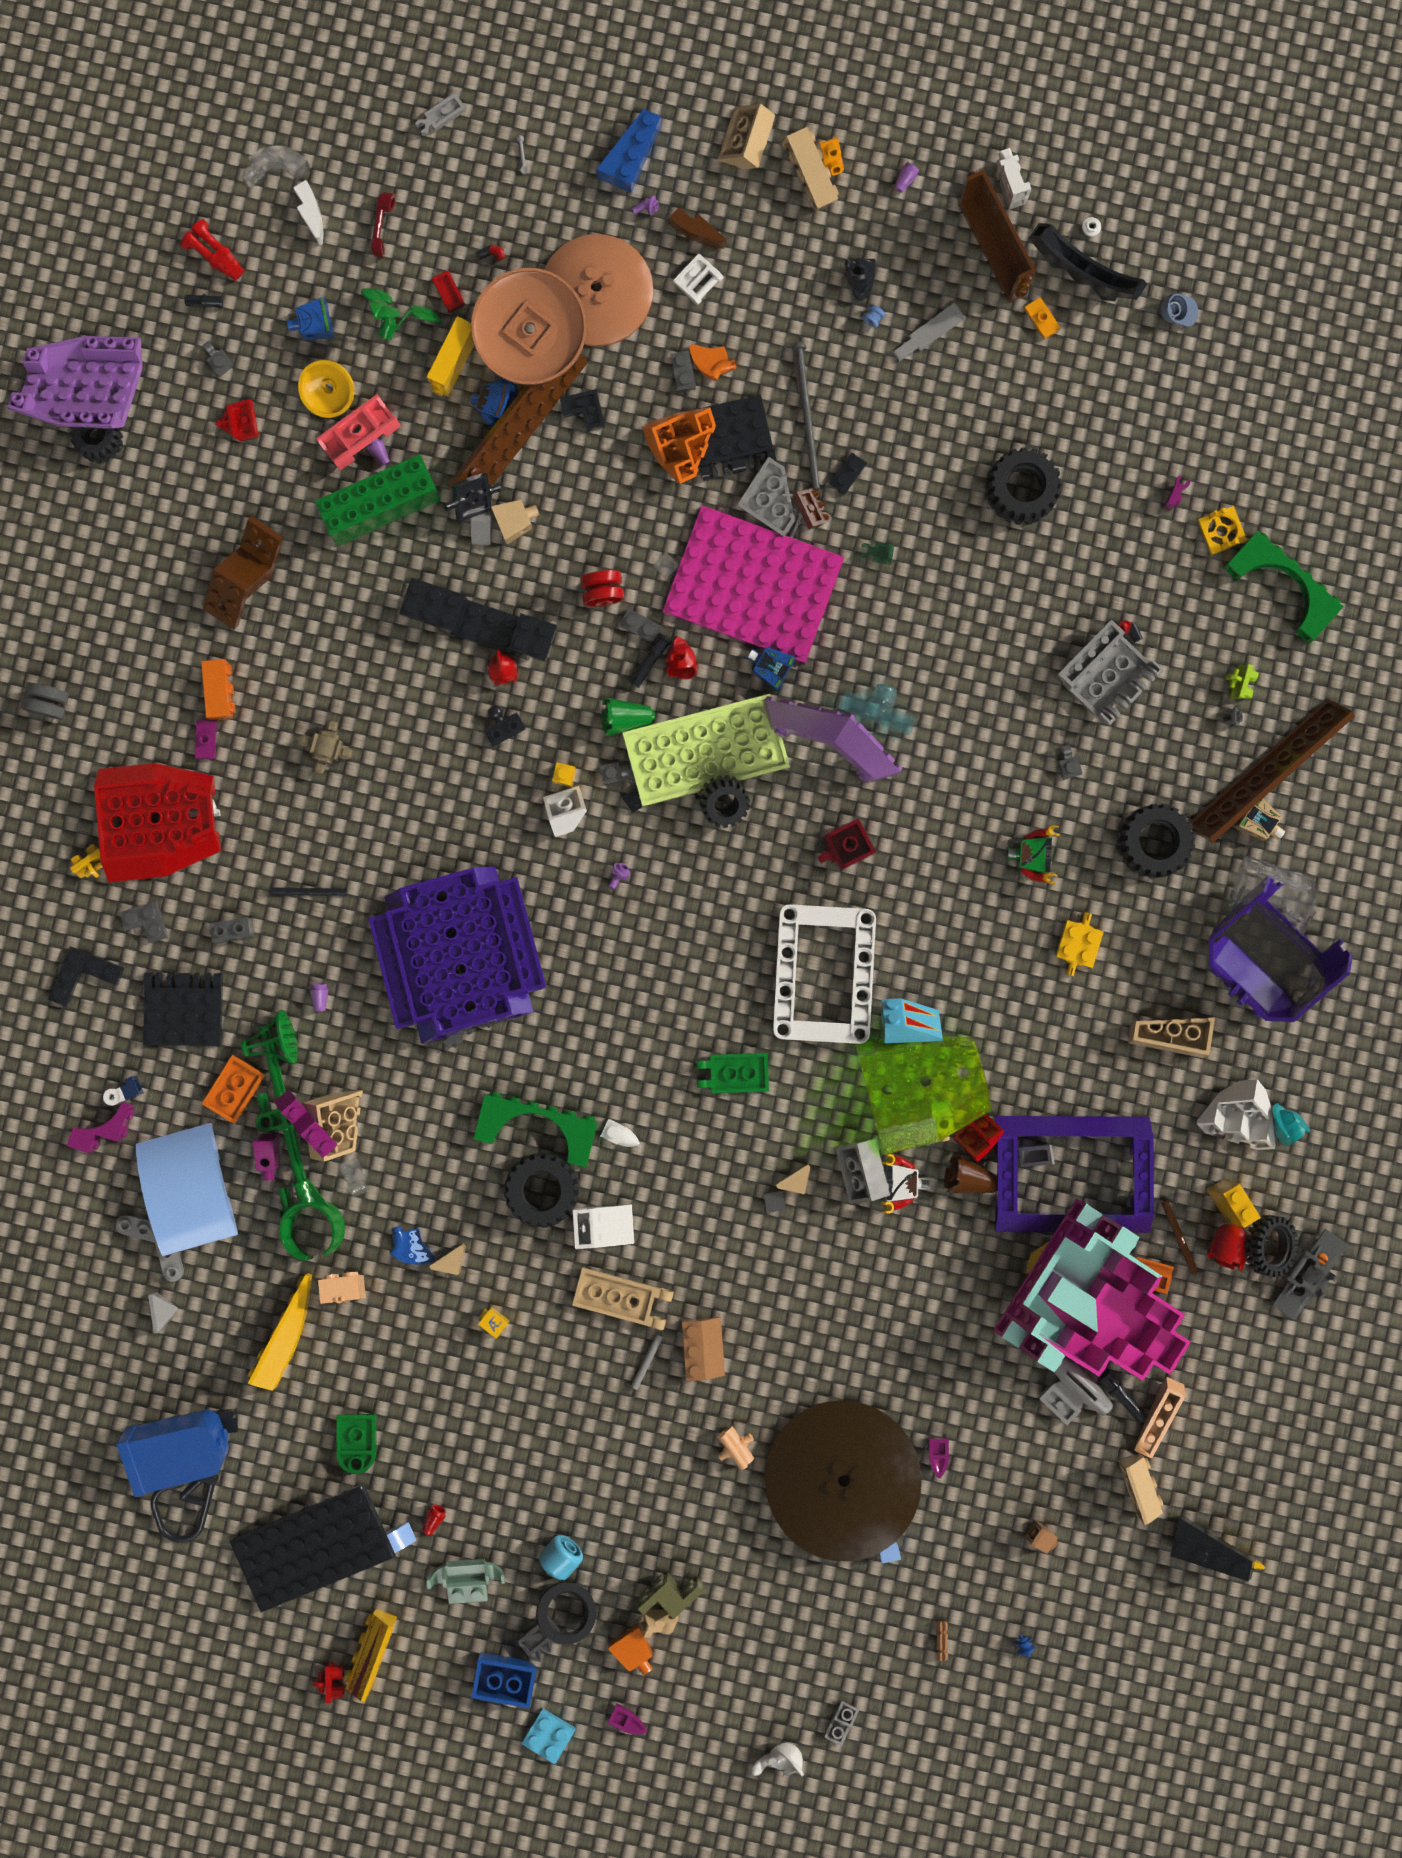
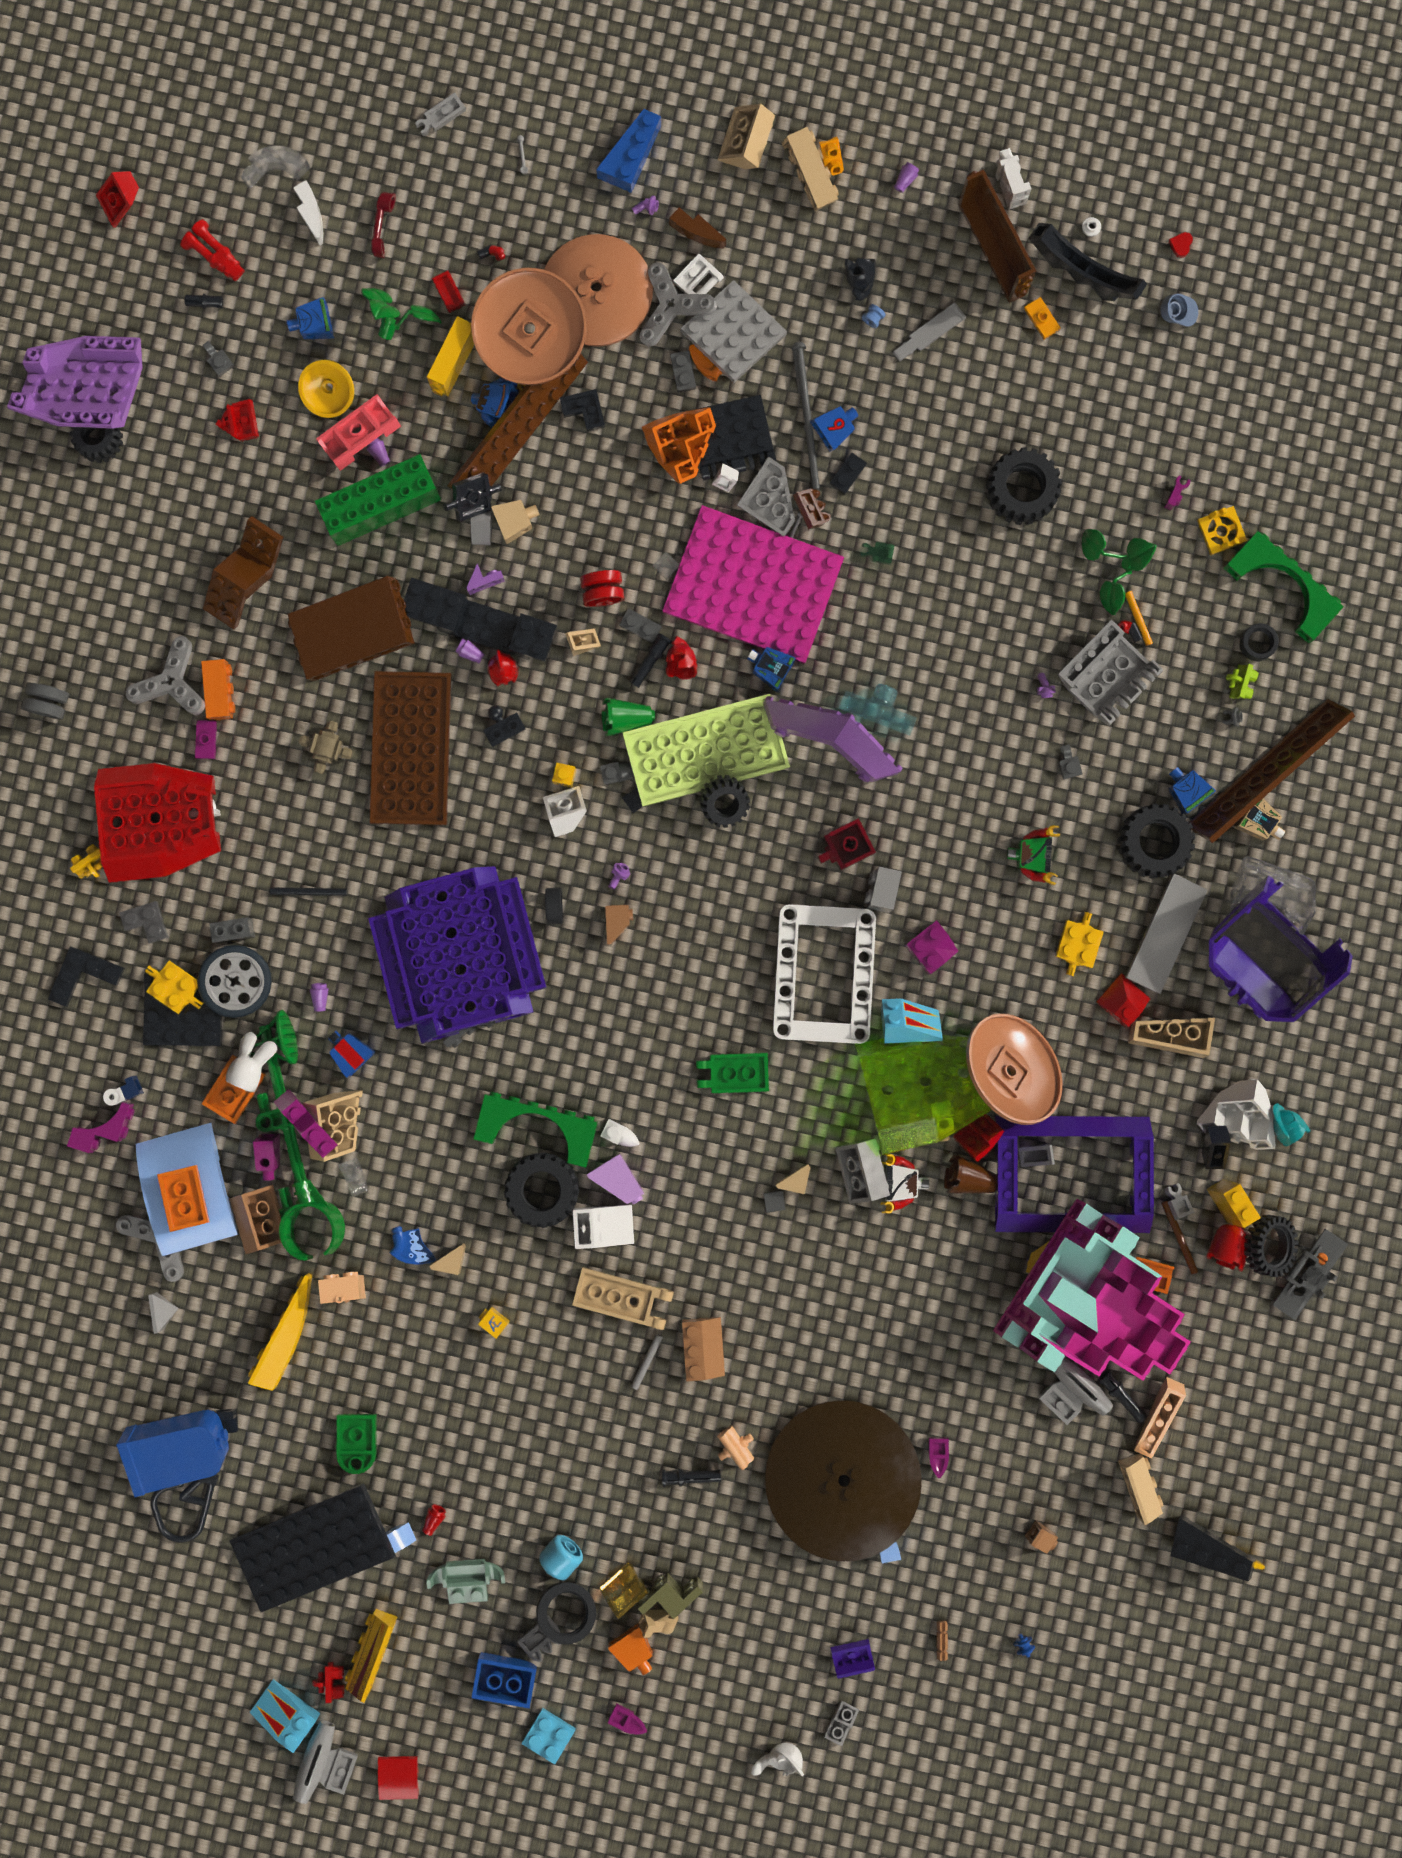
none -> red slope [96,171,139,228]
none -> light grey piece [126,636,205,715]
none -> yellow plate [145,960,203,1014]
none -> orange plate [157,1165,210,1232]
none -> wedge [197,945,272,1018]
none -> white piece [226,1032,277,1093]
none -> medium nougat slope [229,1185,281,1254]
none -> medium azure slope [250,1679,320,1753]
none -> reddish brown panel [287,576,415,681]
none -> light grey plate [293,1720,358,1804]
none -> torso [328,1031,376,1078]
none -> reddish brown plate [370,671,452,826]
none -> red slope [378,1756,419,1800]
none -> medium lavender cone [455,639,485,664]
none -> medium lavender slope [467,564,505,595]
none -> black tyre [545,887,563,925]
none -> tan slope [566,629,601,656]
none -> lavender slope [587,1154,644,1205]
none -> clear yellow slope [600,1562,648,1619]
none -> medium nougat slope [605,905,633,945]
none -> light grey piece [640,262,717,347]
none -> black pin [662,1469,721,1488]
none -> light grey plate [680,280,787,383]
none -> white slope [712,464,739,493]
none -> blue torso [810,406,858,452]
none -> dark purple bracket [830,1639,875,1679]
none -> light grey brick [864,867,902,913]
none -> magenta slope [905,920,958,975]
none -> nougat dish [966,1014,1062,1125]
none -> medium lavender plate [1037,673,1056,698]
none -> green plant [1082,529,1157,615]
none -> red slope [1096,973,1150,1027]
none -> light orange bar [1125,591,1153,646]
none -> light grey tile [1125,874,1207,994]
none -> light grey plate [1165,1183,1194,1220]
none -> red tile [1168,232,1193,258]
none -> blue torso [1168,767,1216,814]
none -> black brick [1202,1126,1231,1169]
none -> black tyre [1239,623,1279,661]

